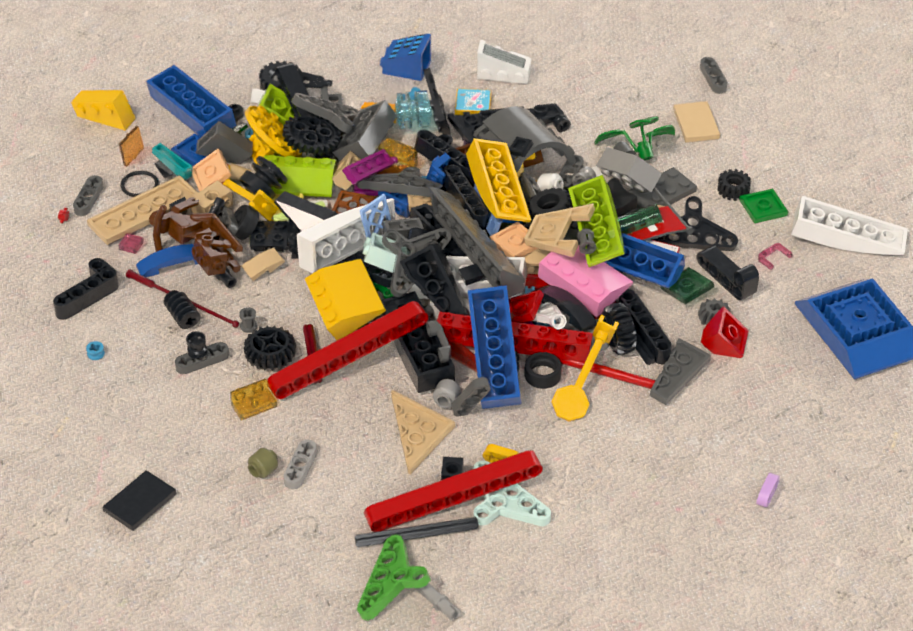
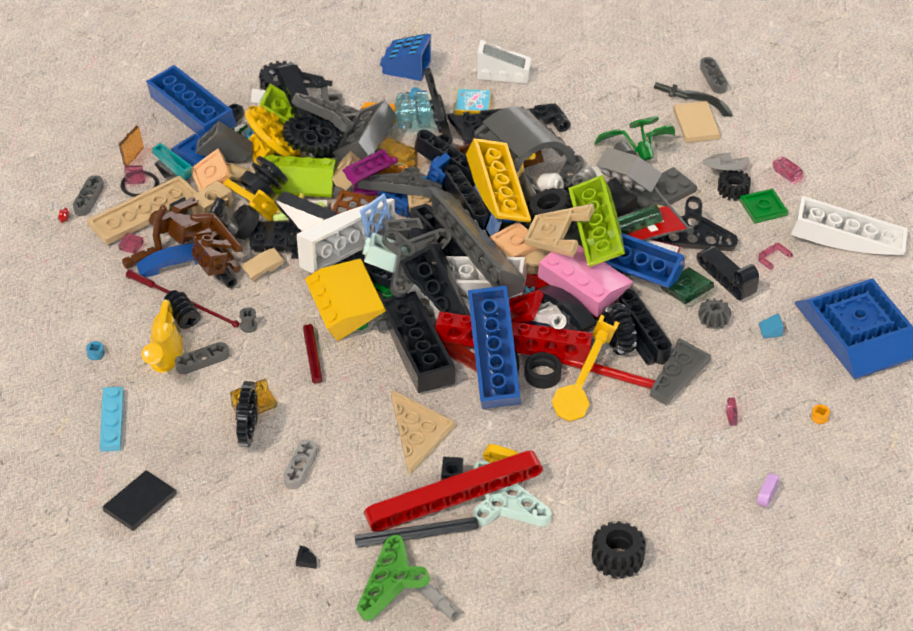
black beam [53,258,118,320] -> none
yellow wedge [71,90,136,131] -> none
black wheel [186,331,207,359] -> none
black gear [243,325,296,371] -> none
olive head [248,448,278,478] -> none
red beam [266,301,428,399] -> none
dark grey bar [426,320,451,363] -> none
light grey head [433,379,461,408] -> none
dark grey beam [451,377,491,417] -> none
black tile [458,263,484,286] -> none
black tile [509,137,533,157] -> none
dark grey bush [577,229,596,254] -> none
red slope [701,307,749,358] -> none
none -> medium azure plate [100,387,124,452]
none -> reddish brown axle [122,247,157,269]
none -> clear pink tile [124,165,145,184]
none -> yellow piece [141,299,183,373]
none -> black gear [235,381,258,447]
none -> black tile [295,545,317,569]
none -> black tyre [592,521,646,579]
none -> pearl dark grey sword [654,82,733,117]
none -> light grey slope [703,152,750,170]
none -> clear pink tile [725,397,738,426]
none -> dark azure slope [759,314,783,338]
none -> clear pink beam [773,156,804,183]
none -> light orange bush [811,404,830,424]

